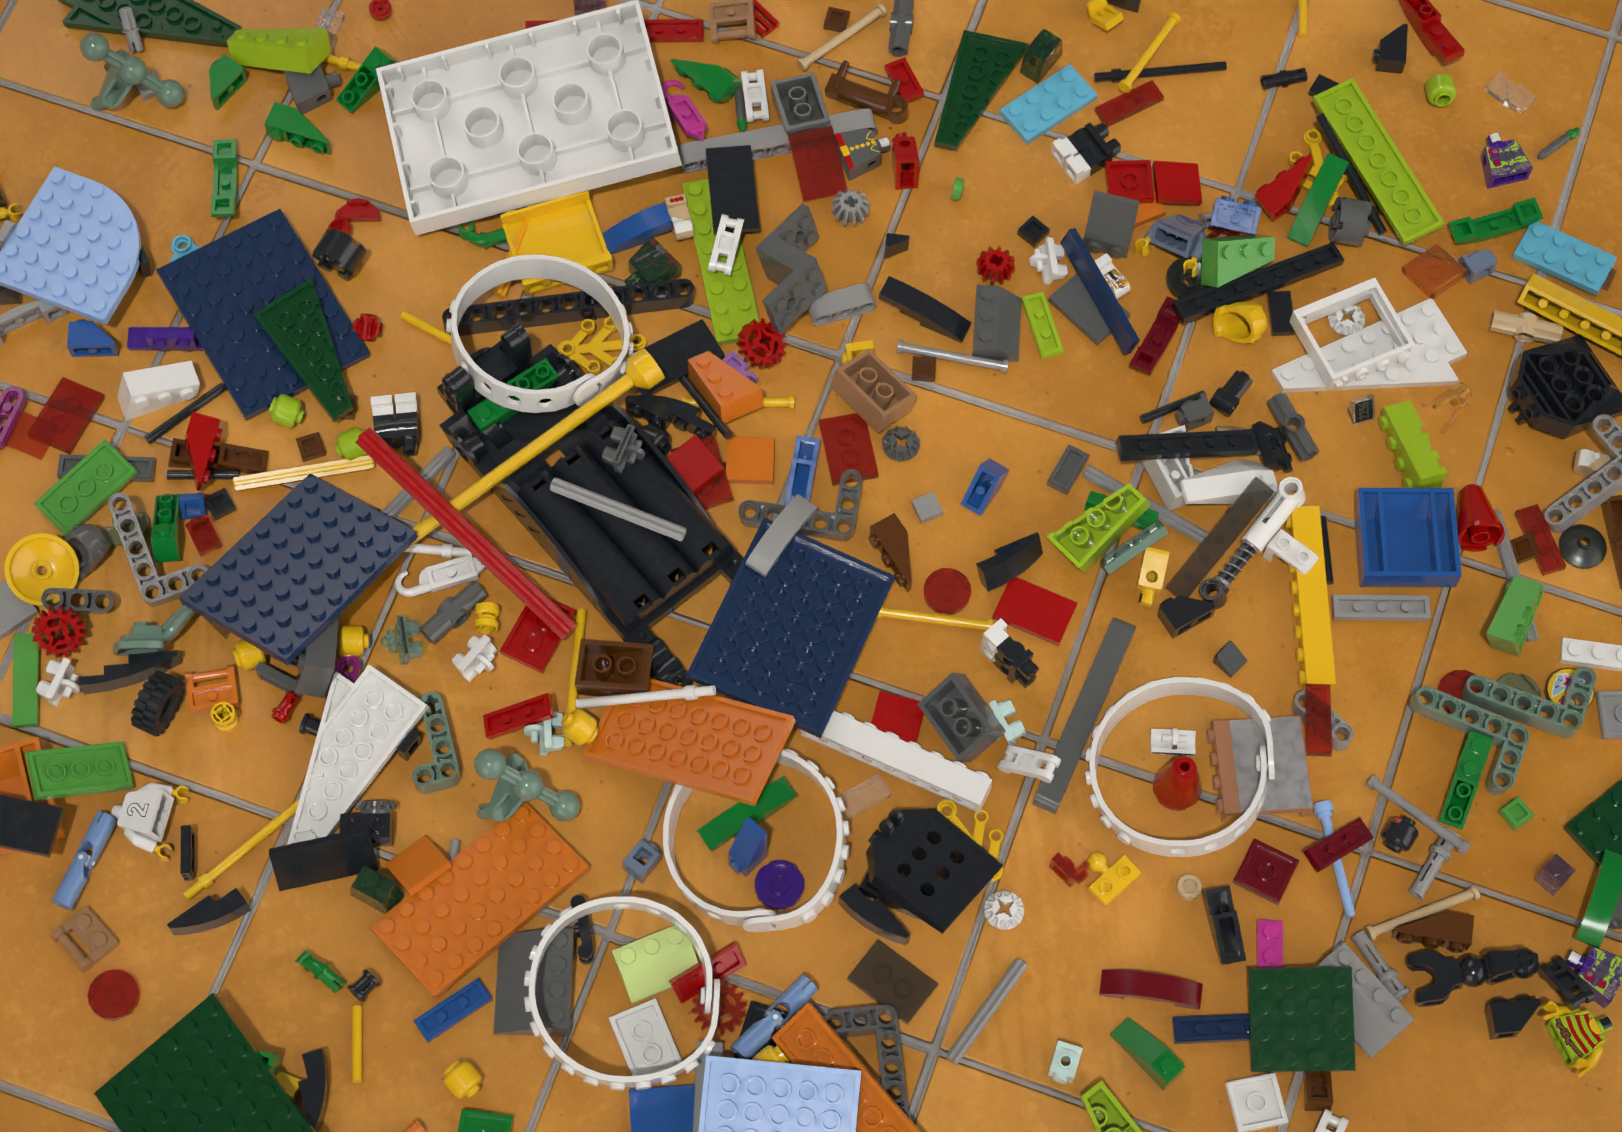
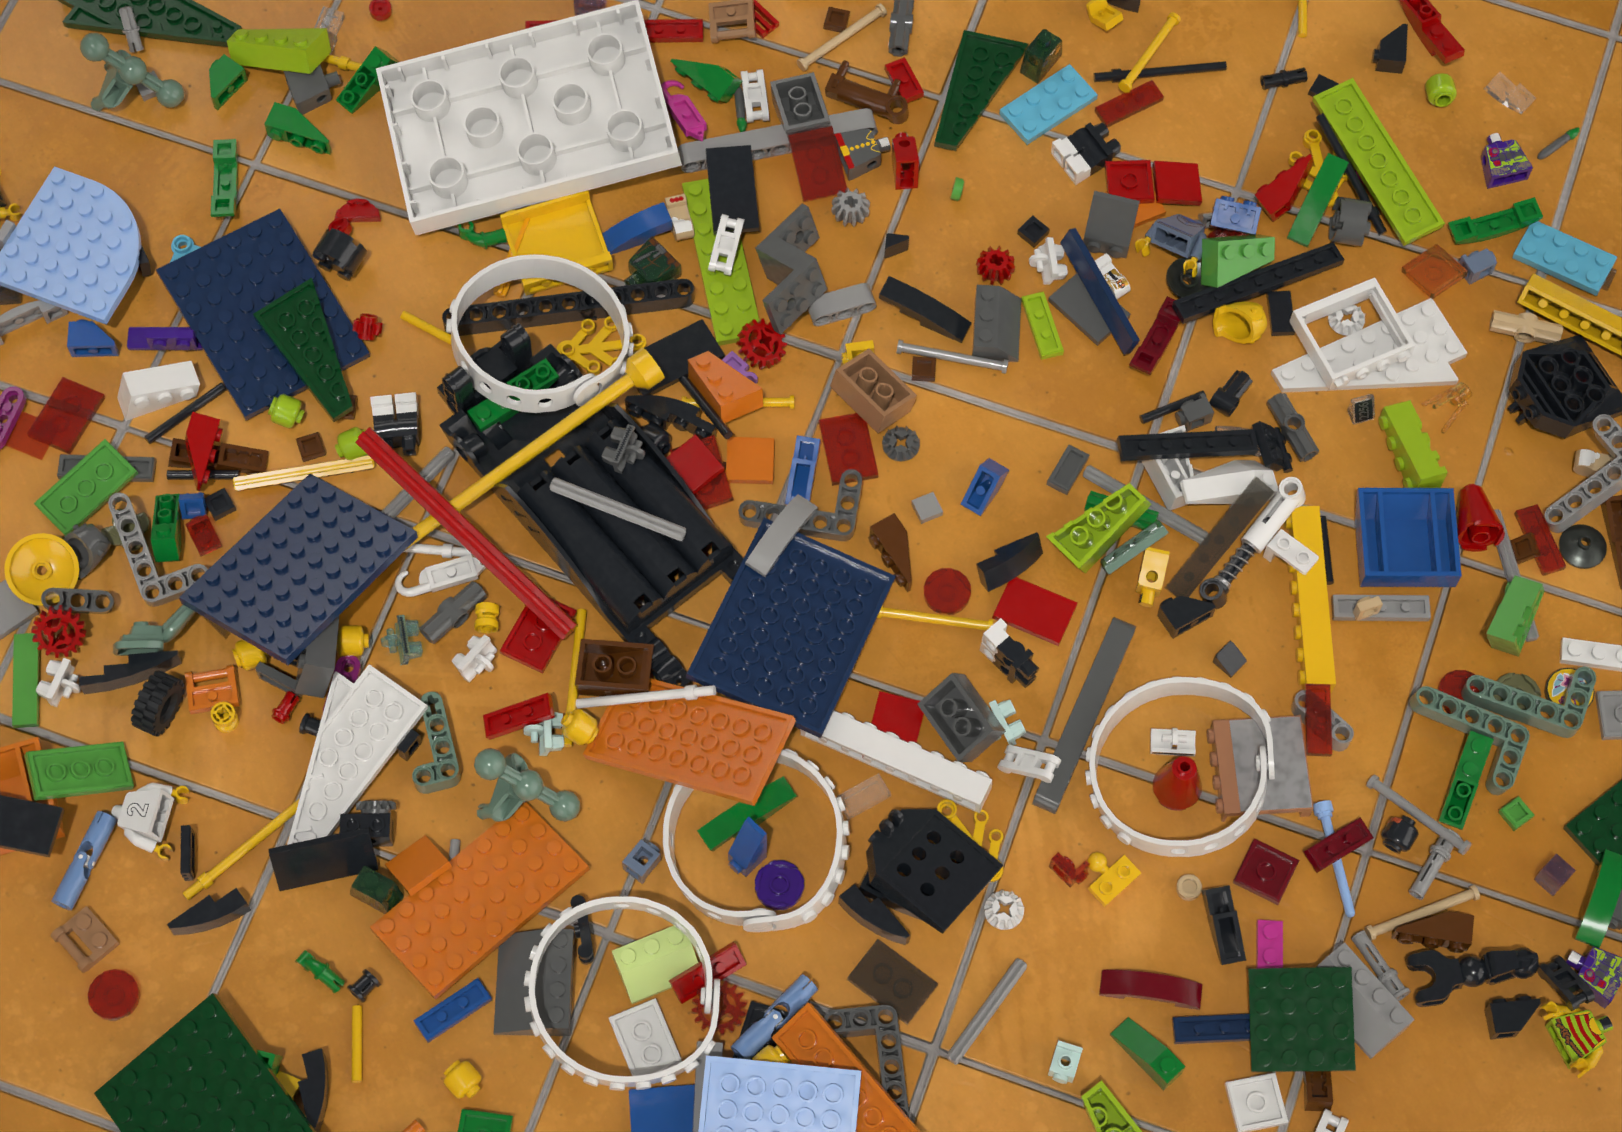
none -> tan plate [1353,596,1383,621]

